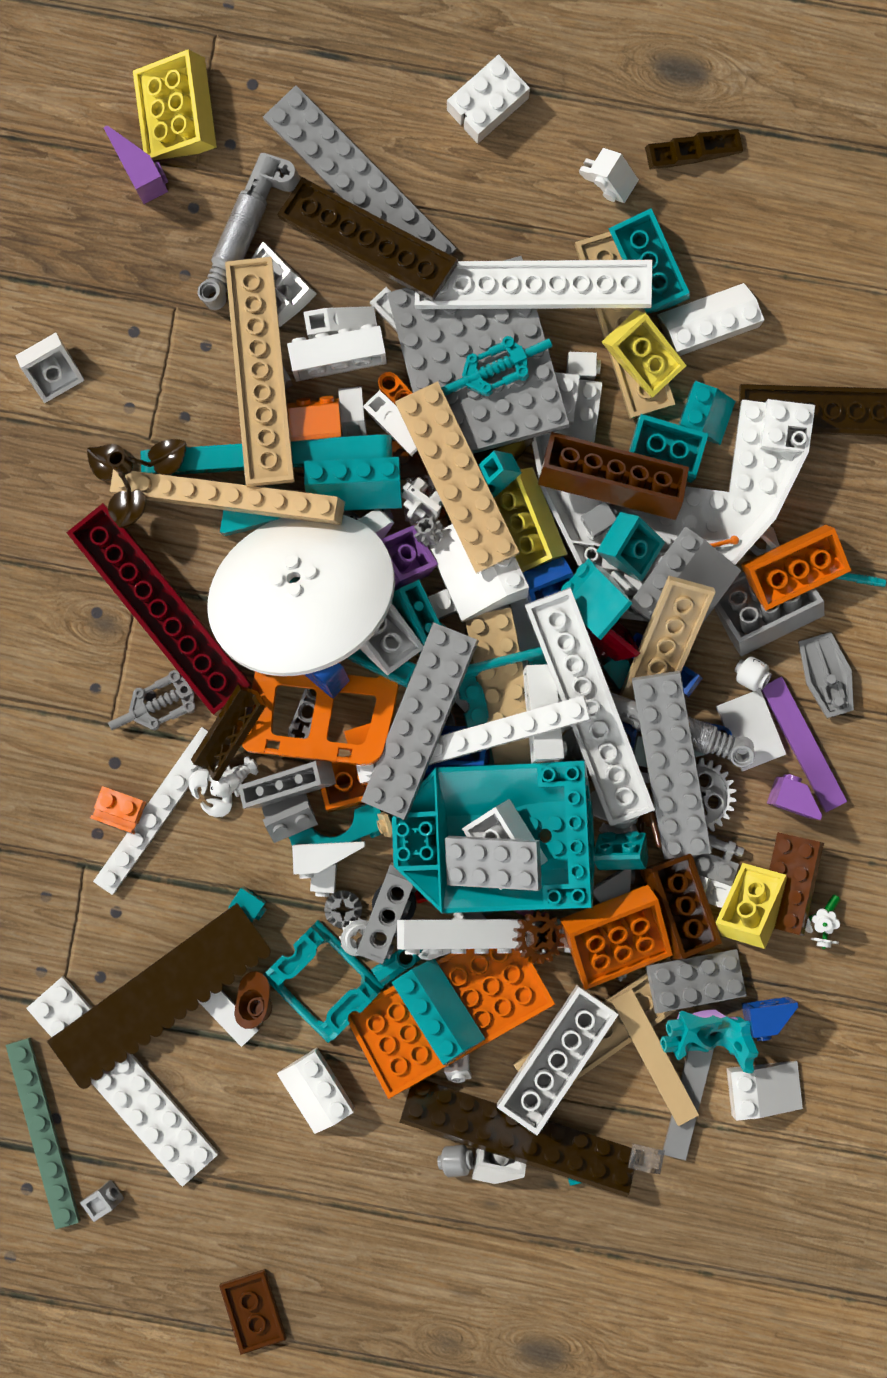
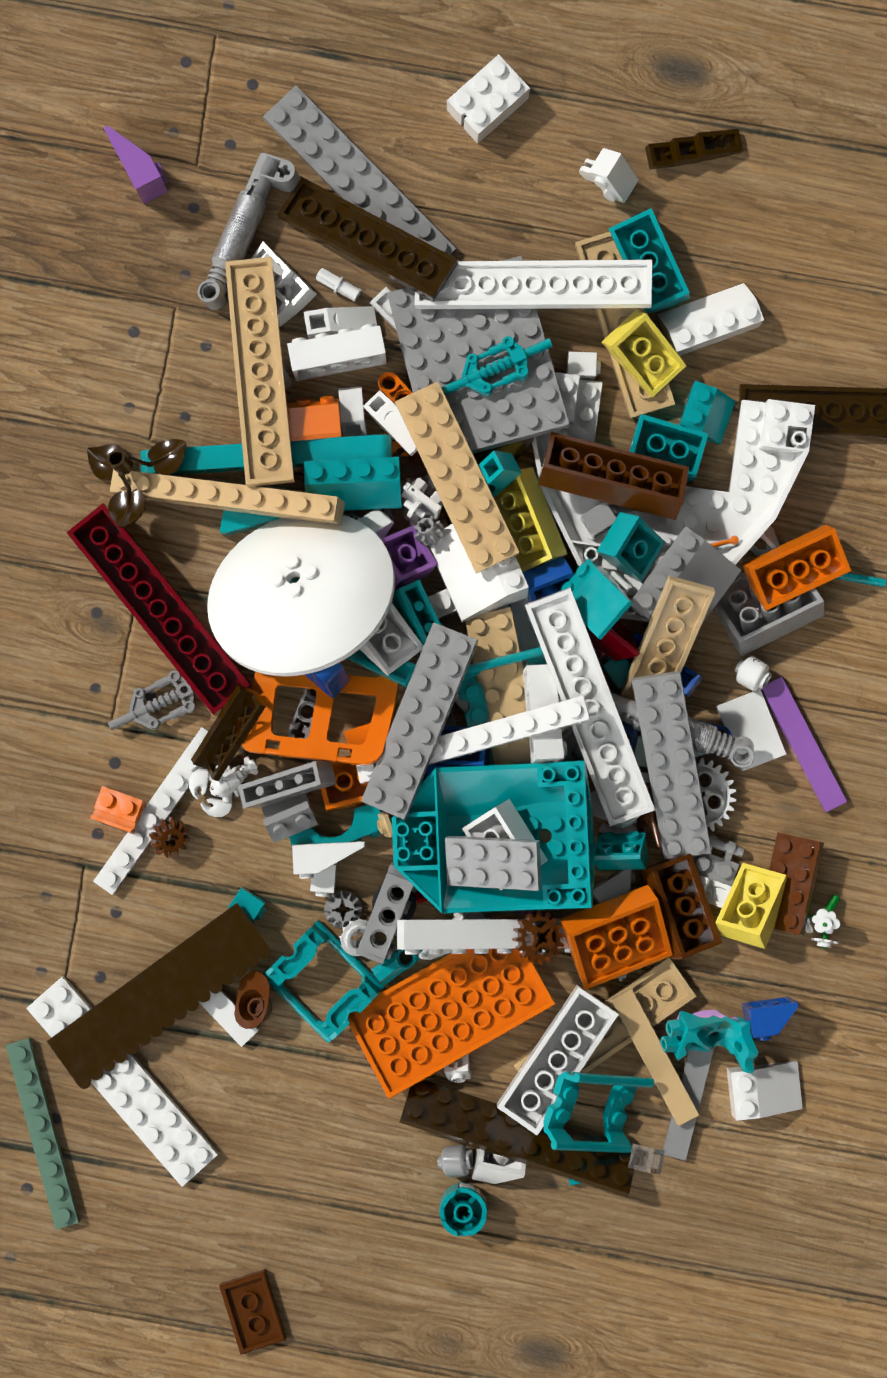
white slope [15,333,84,403] -> none
light grey bracket [80,1180,124,1222] -> none
light yellow slope [133,49,217,161] -> none
white slope [277,1048,355,1134] -> none
teal slope [391,959,485,1065] -> none
light grey plate [646,949,747,1013] -> none
medium lavender slope [767,774,822,820] -> none
light grey piece [798,632,854,719] -> none
none -> reddish brown gear [149,817,190,858]
none -> white axle [316,268,362,302]
none -> teal brick [439,1182,487,1237]
none -> teal piece [543,1071,654,1153]

